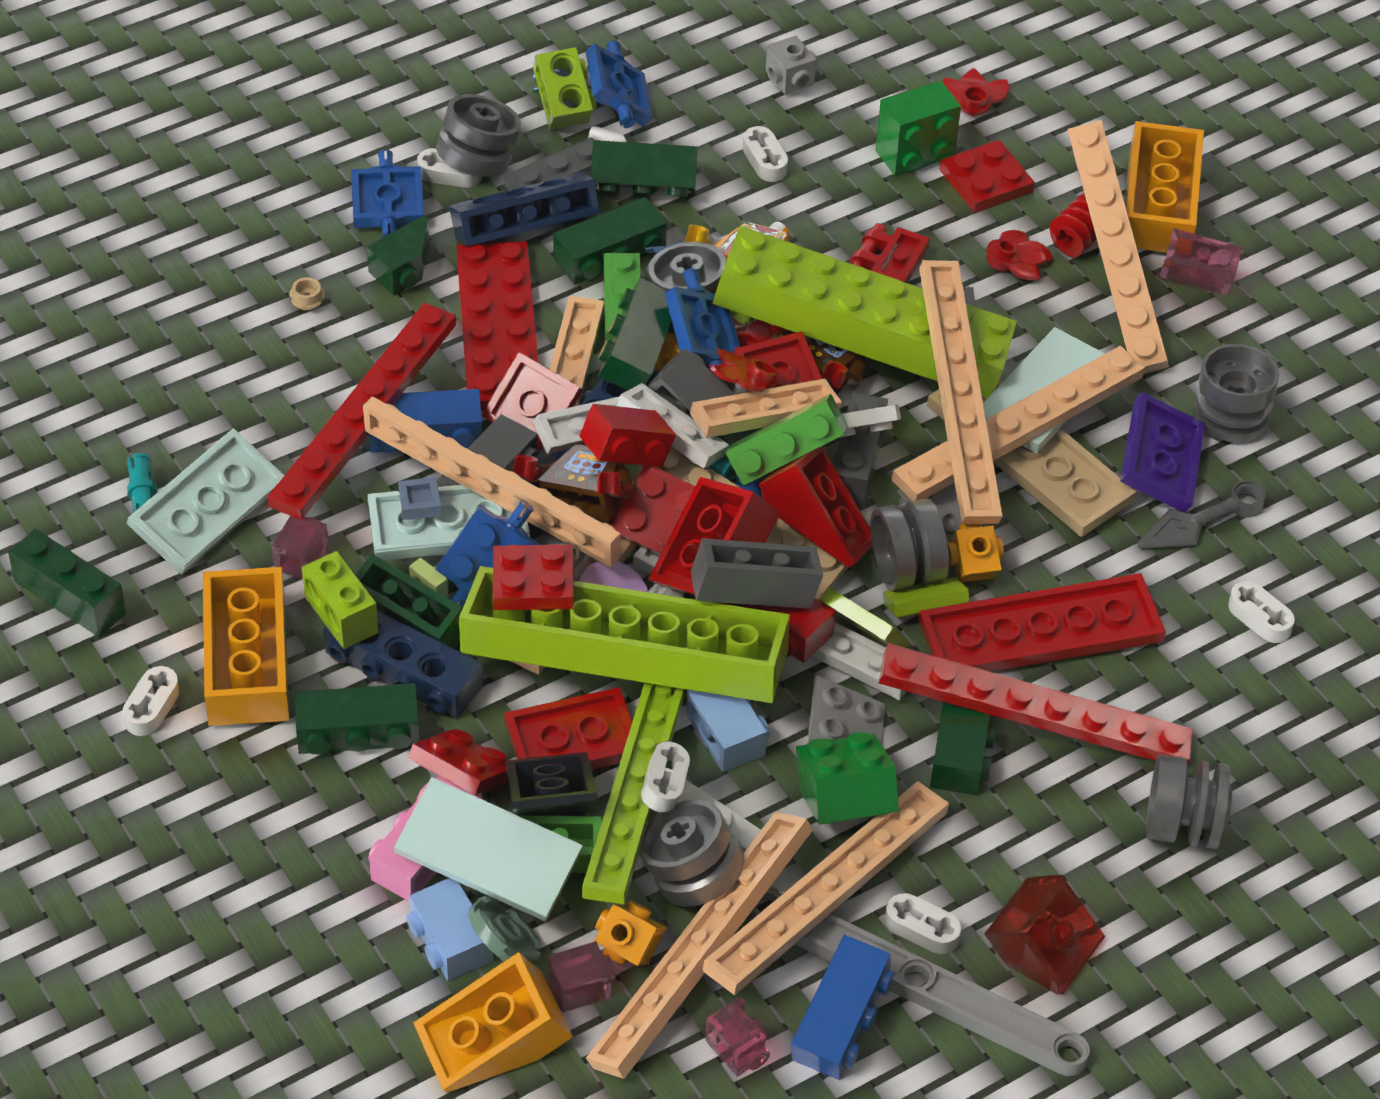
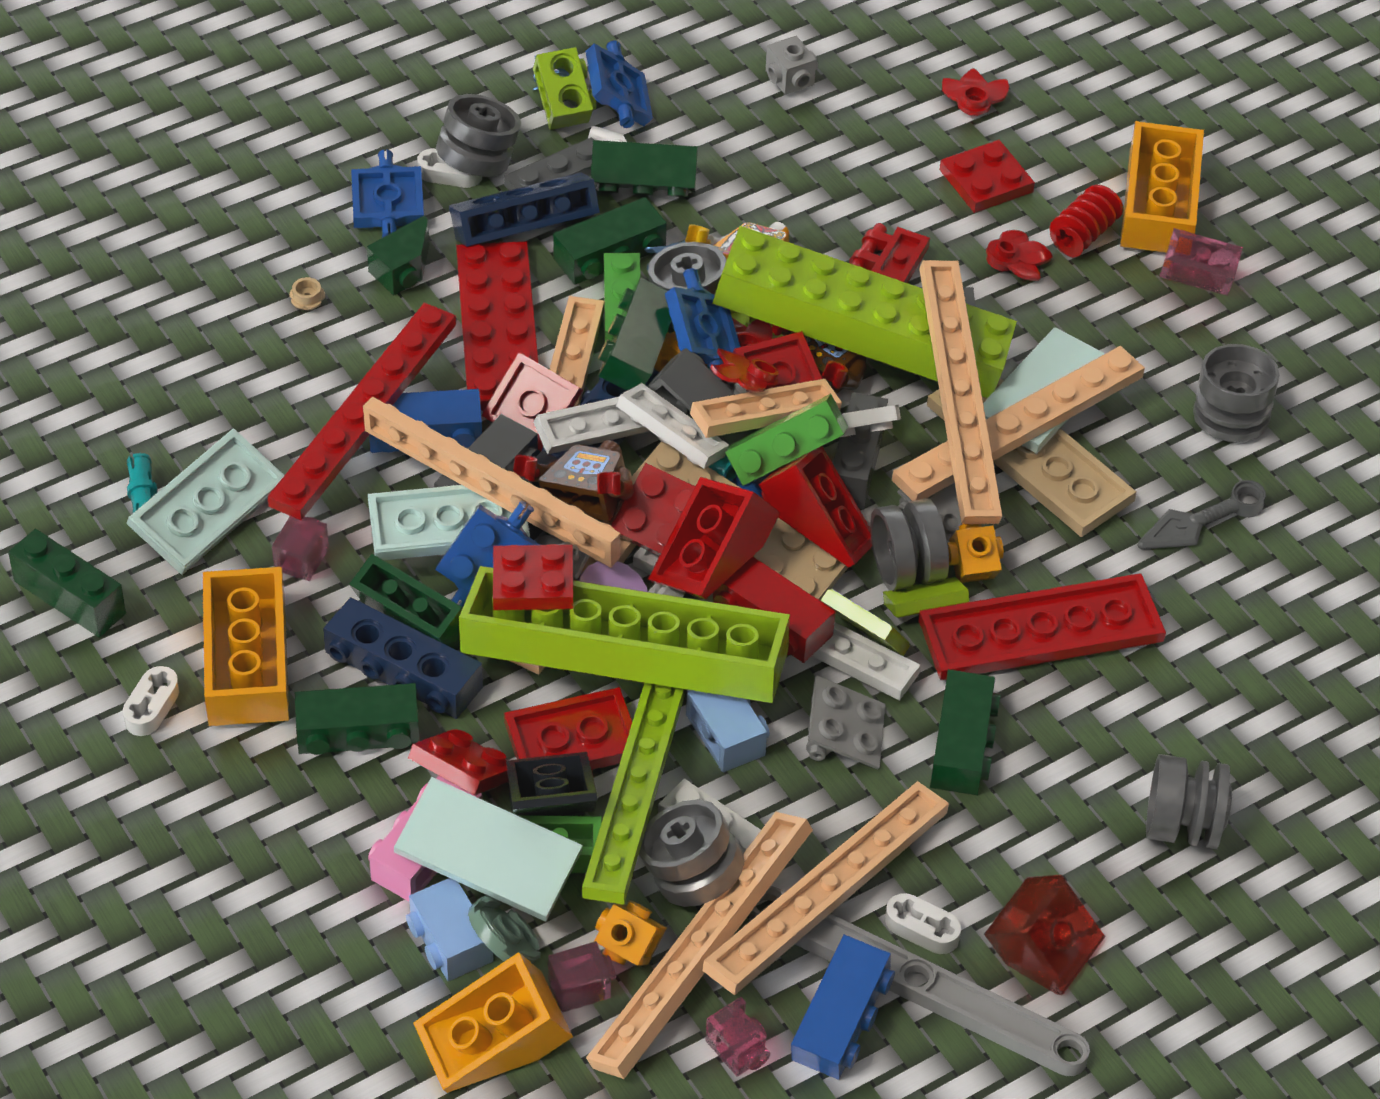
lime brick [302,551,378,649] -> none
sand blue plate [398,477,442,520] -> none
yellowish green plate [409,558,448,598] -> none
red brick [579,404,676,467] -> none
white beam [641,741,690,812] -> none
dark grey brick [691,538,823,609] -> none
white beam [743,126,788,182] -> none
green brick [796,732,899,825] -> none
green brick [875,81,961,176] -> none
plate [878,643,1193,764] -> none
light nougat plate [1067,120,1169,374] -> none
dark purple plate [1120,392,1205,512] -> none
white beam [1228,581,1295,643] -> none

